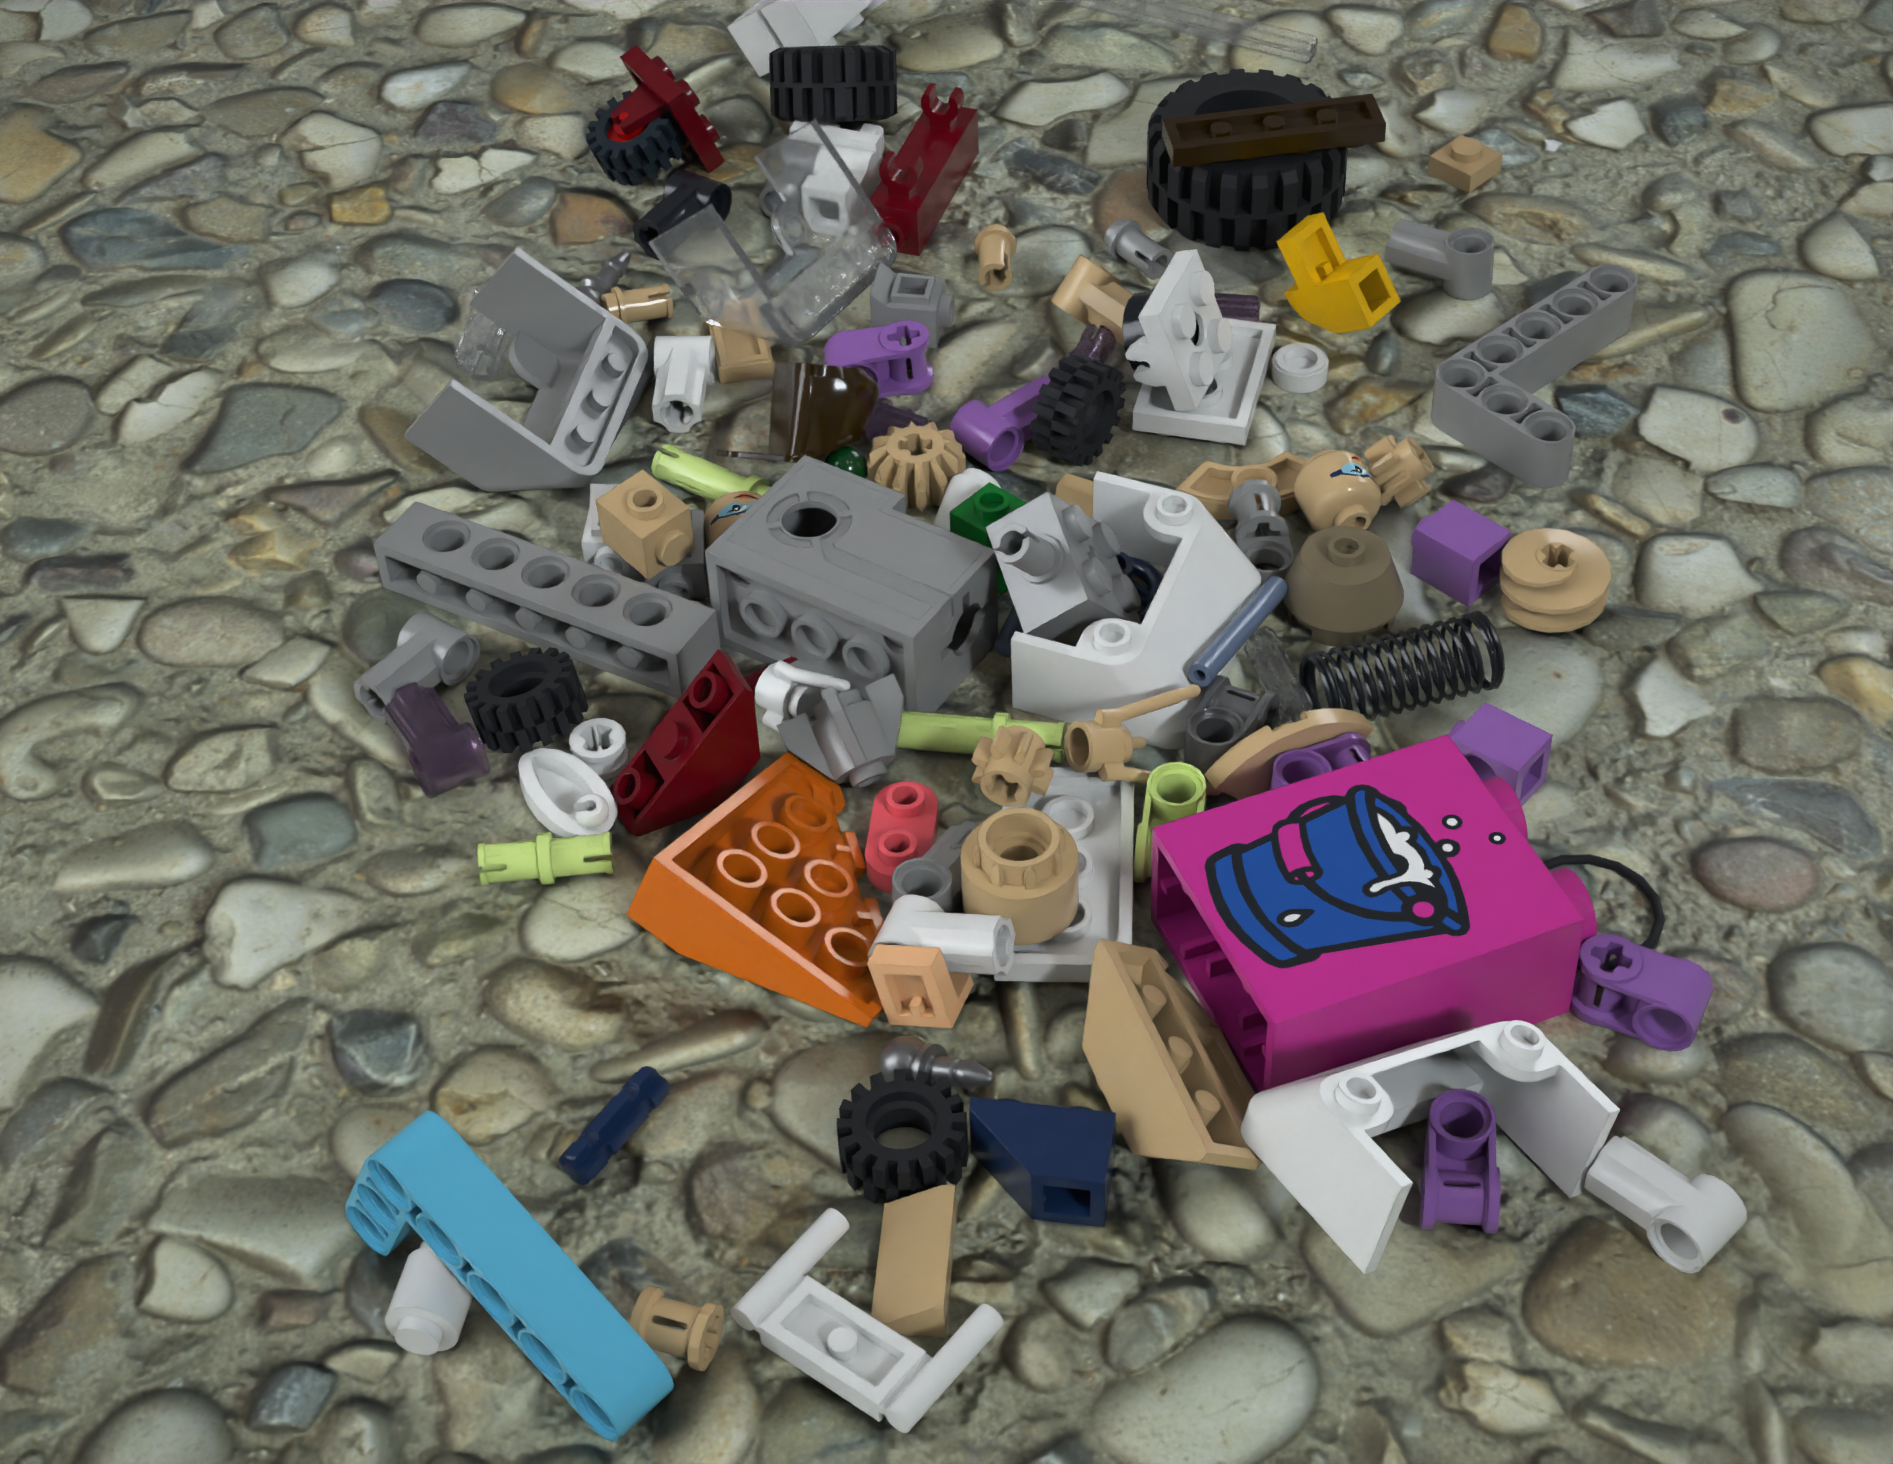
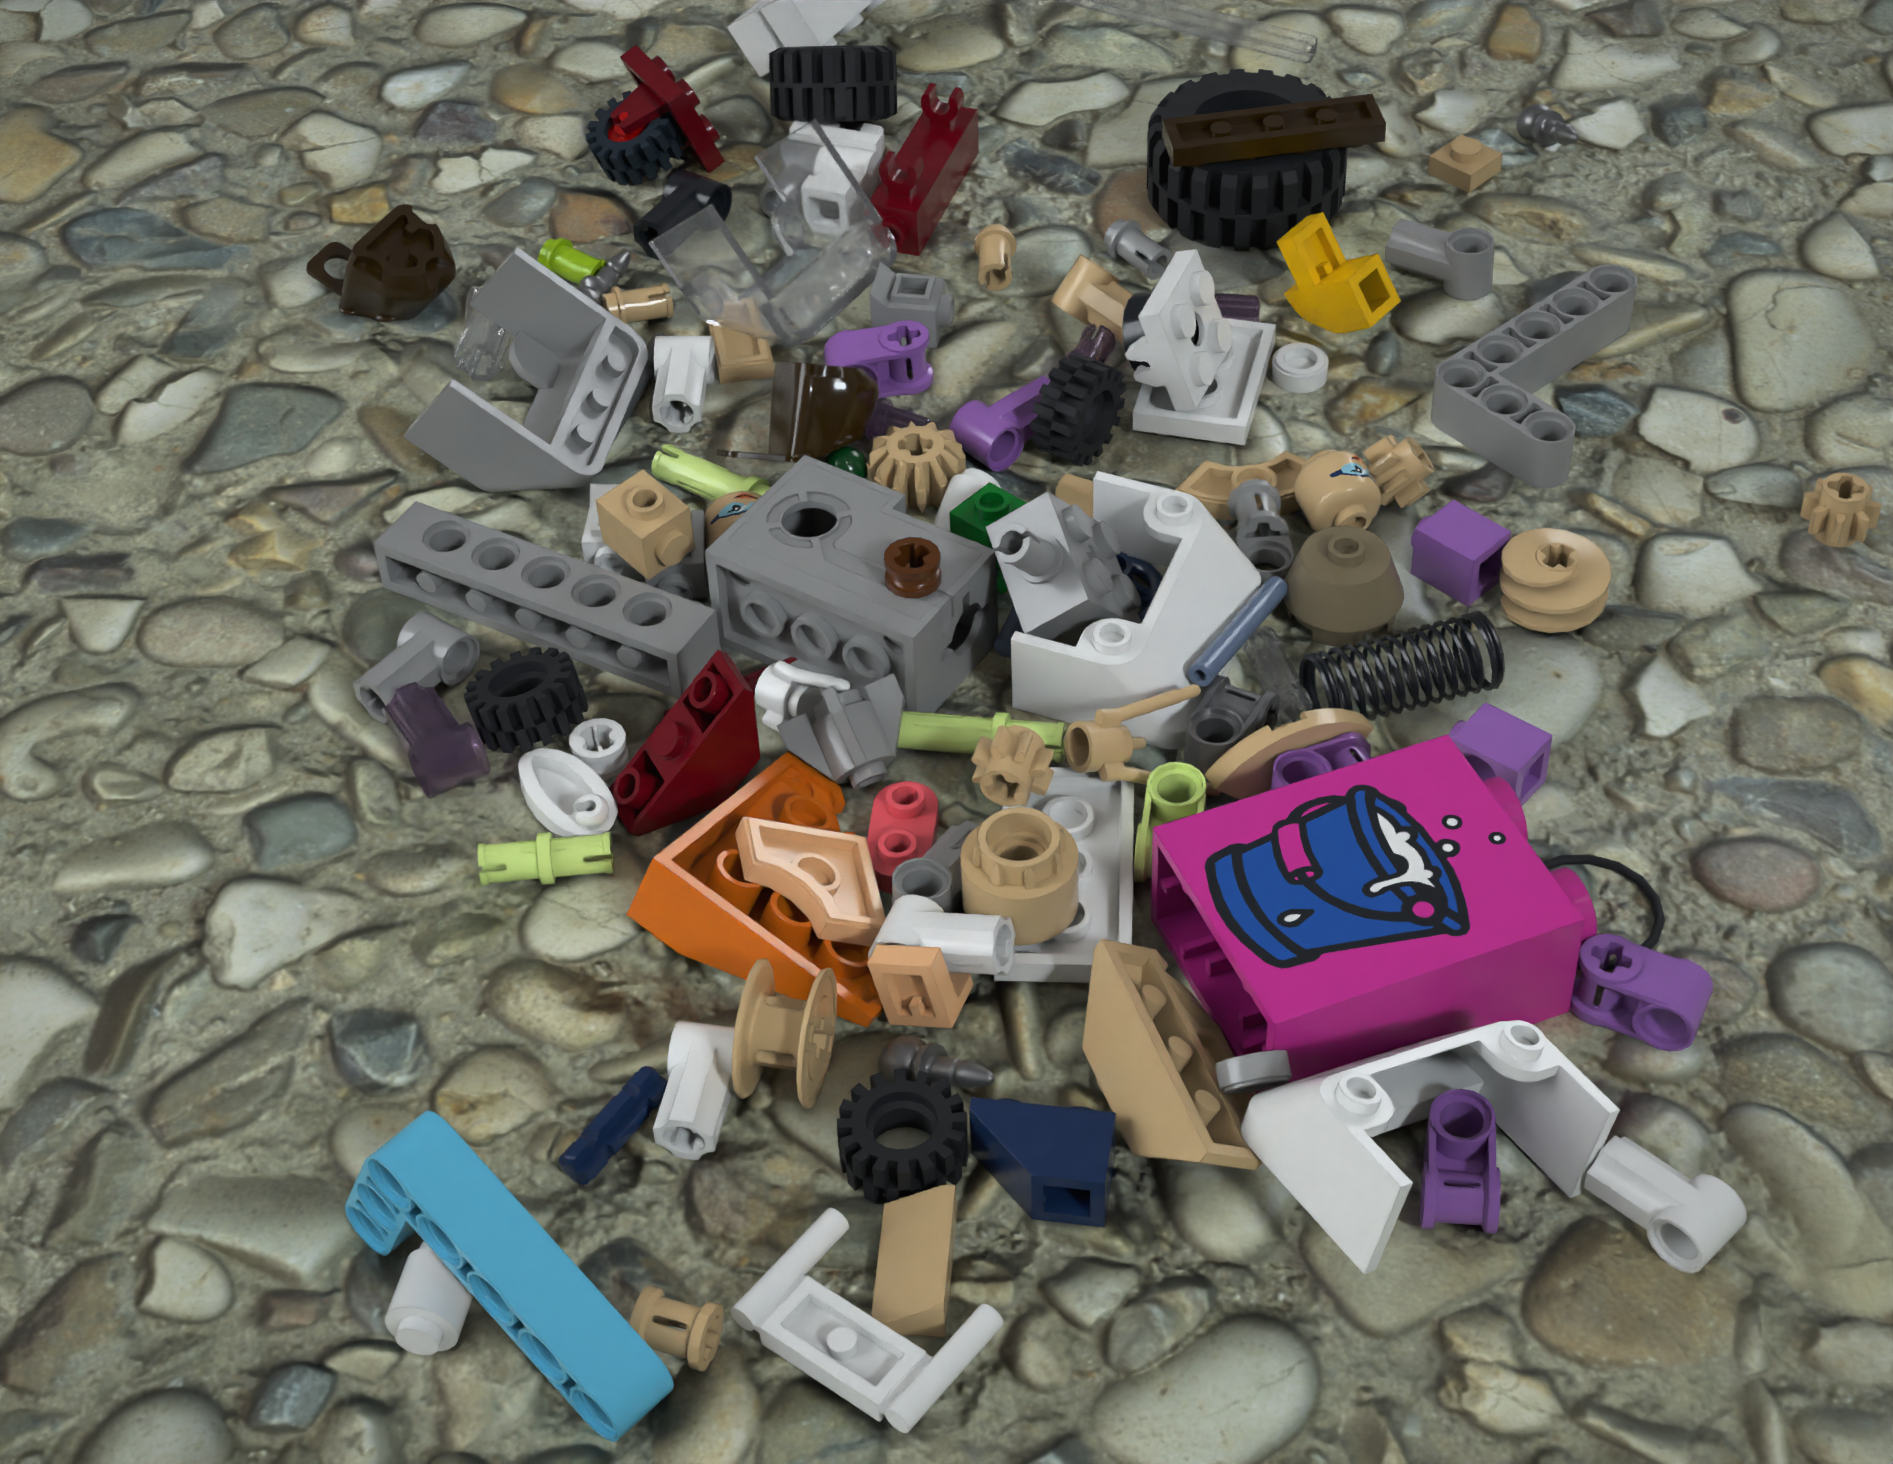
none -> dark brown piece [306,204,456,322]
none -> lime pin [538,237,607,285]
none -> white piece [653,1020,735,1160]
none -> tan piece [732,958,837,1109]
none -> light nougat tile [735,816,886,947]
none -> reddish brown bush [884,537,942,598]
none -> light grey tile [1215,1050,1292,1095]
none -> flat silver bar [1516,104,1579,147]
none -> tan gear [1800,473,1882,548]

